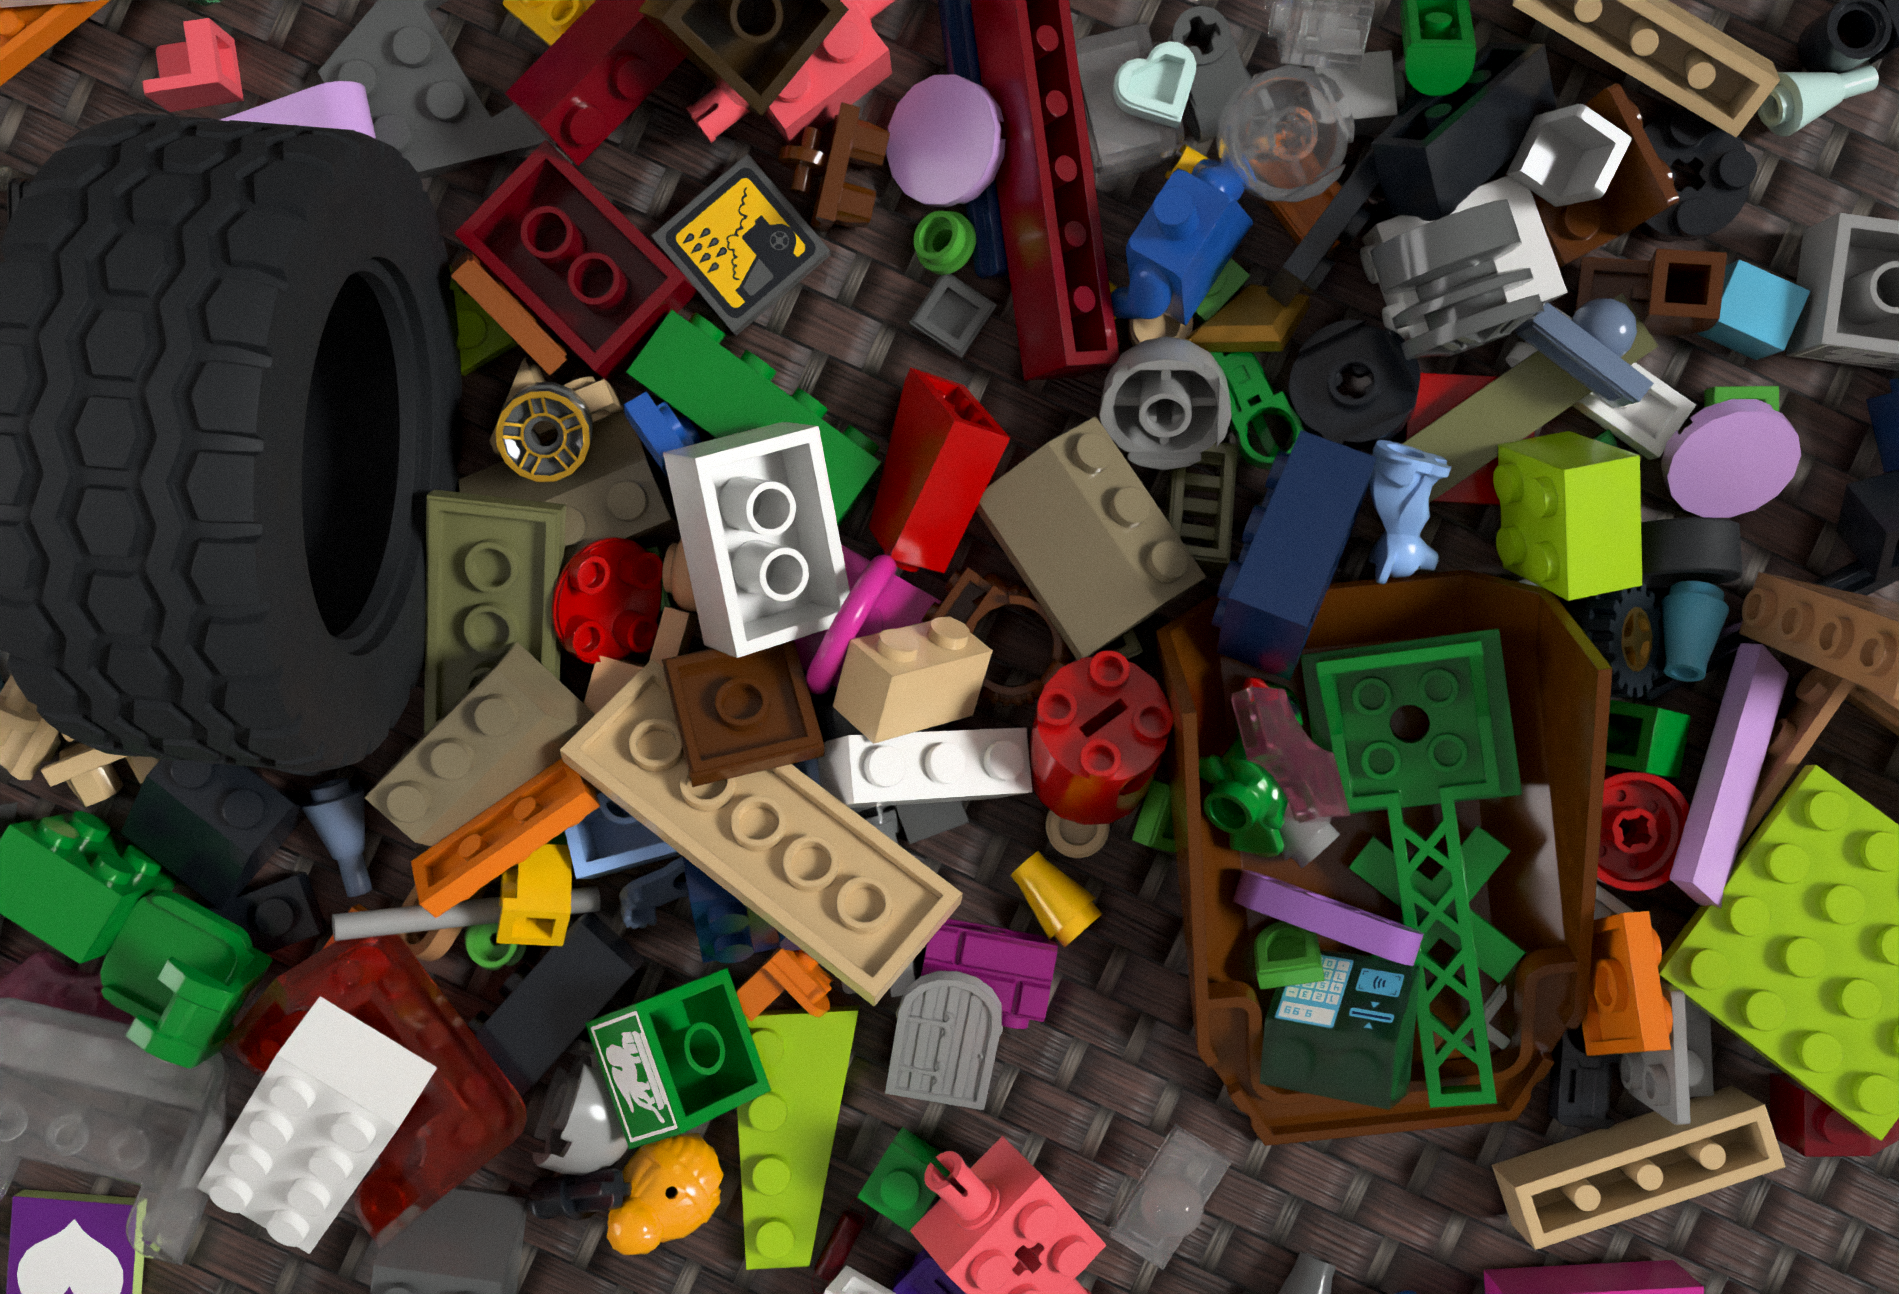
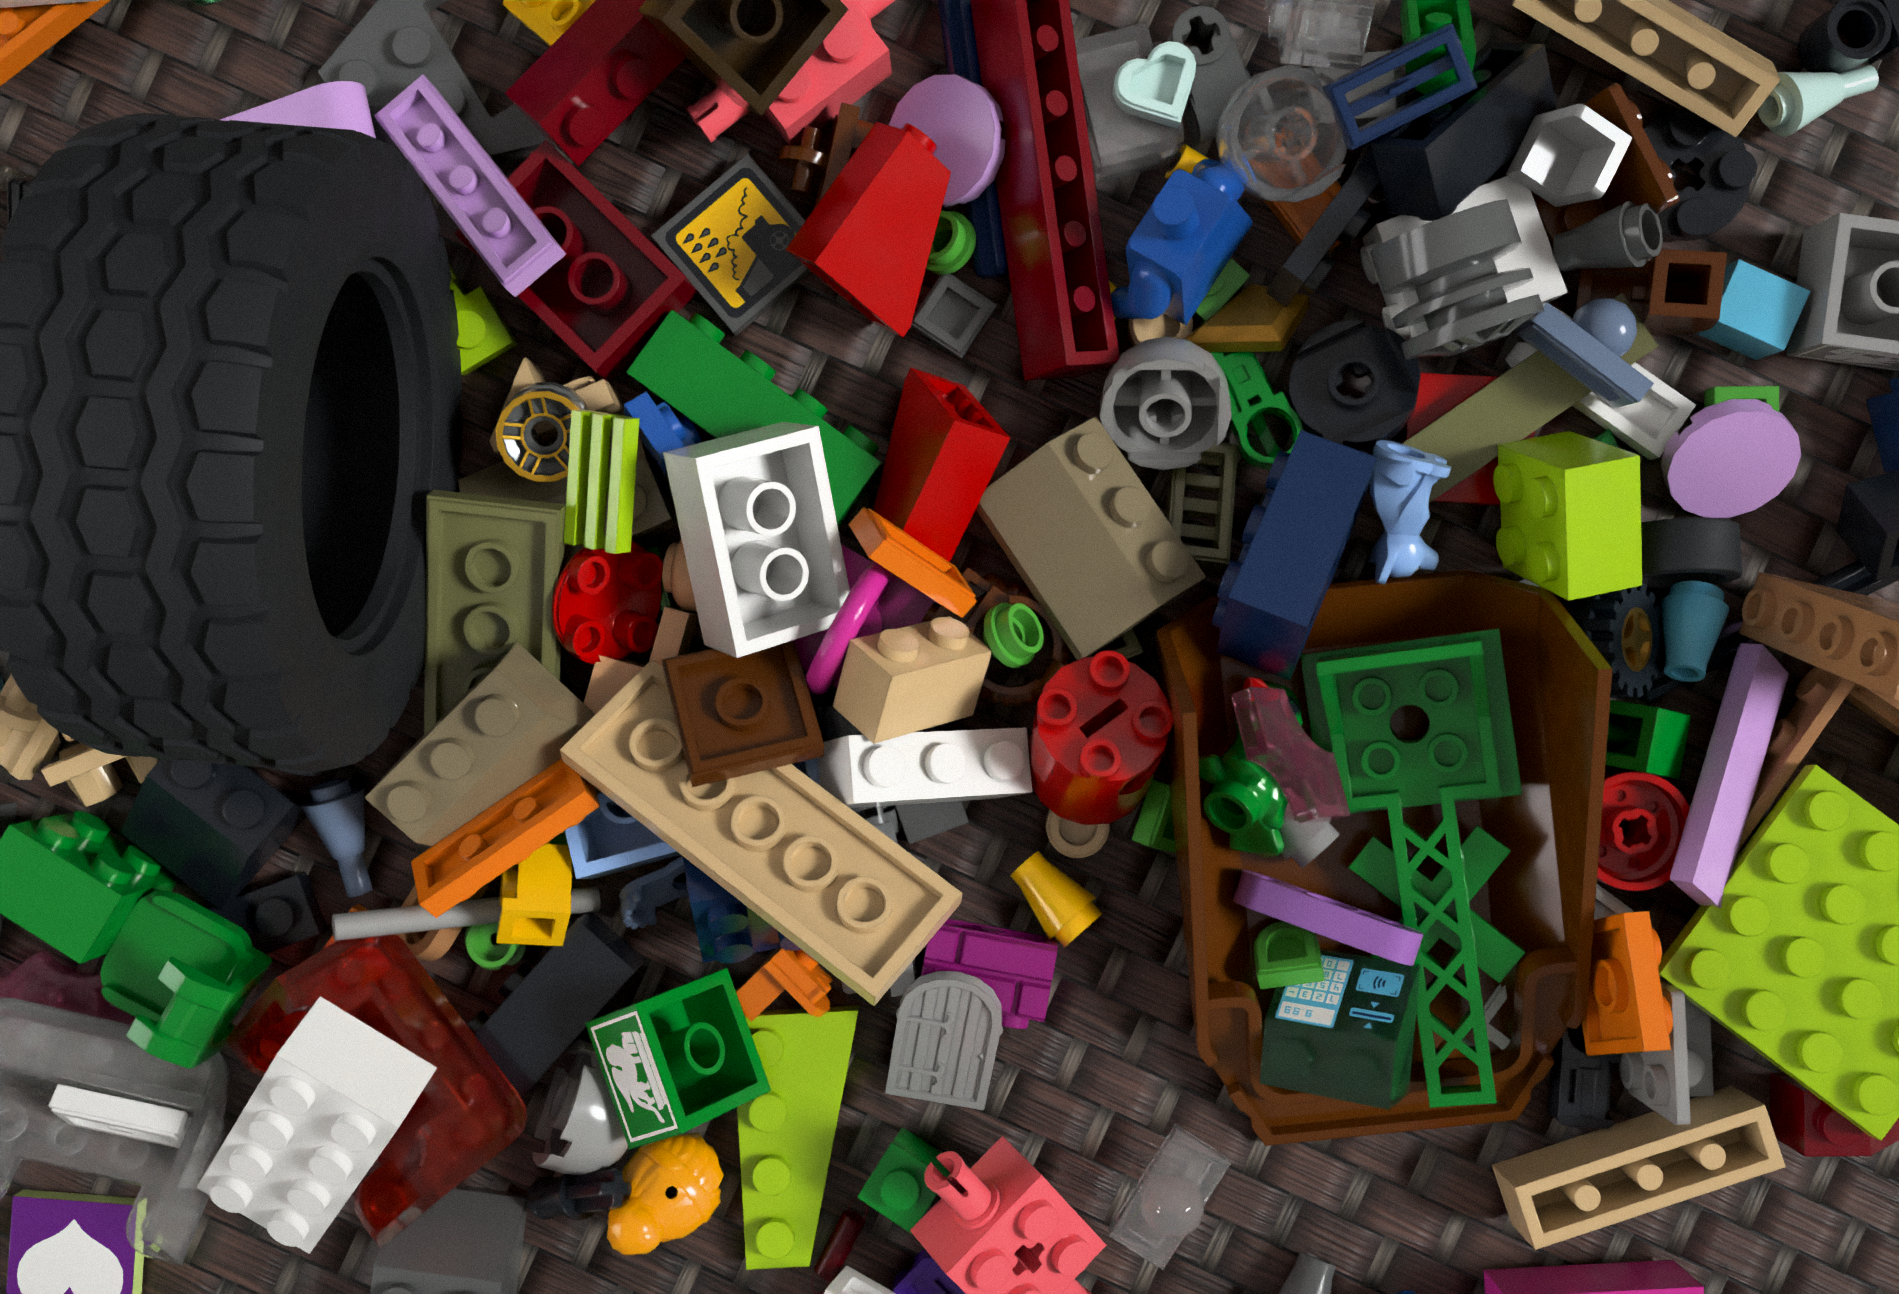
coral panel [142,18,244,112] -> none
dark orange tile [451,250,567,375] -> none
none -> white tile [48,1084,201,1150]
none -> lavender tile [374,74,566,297]
none -> lime tile [564,410,640,554]
none -> red slope [786,122,951,338]
none -> orange tile [848,507,977,618]
none -> bright green plate [983,603,1044,668]
none -> dark blue tile [1322,23,1478,150]
none -> dark grey cone [1553,201,1663,272]

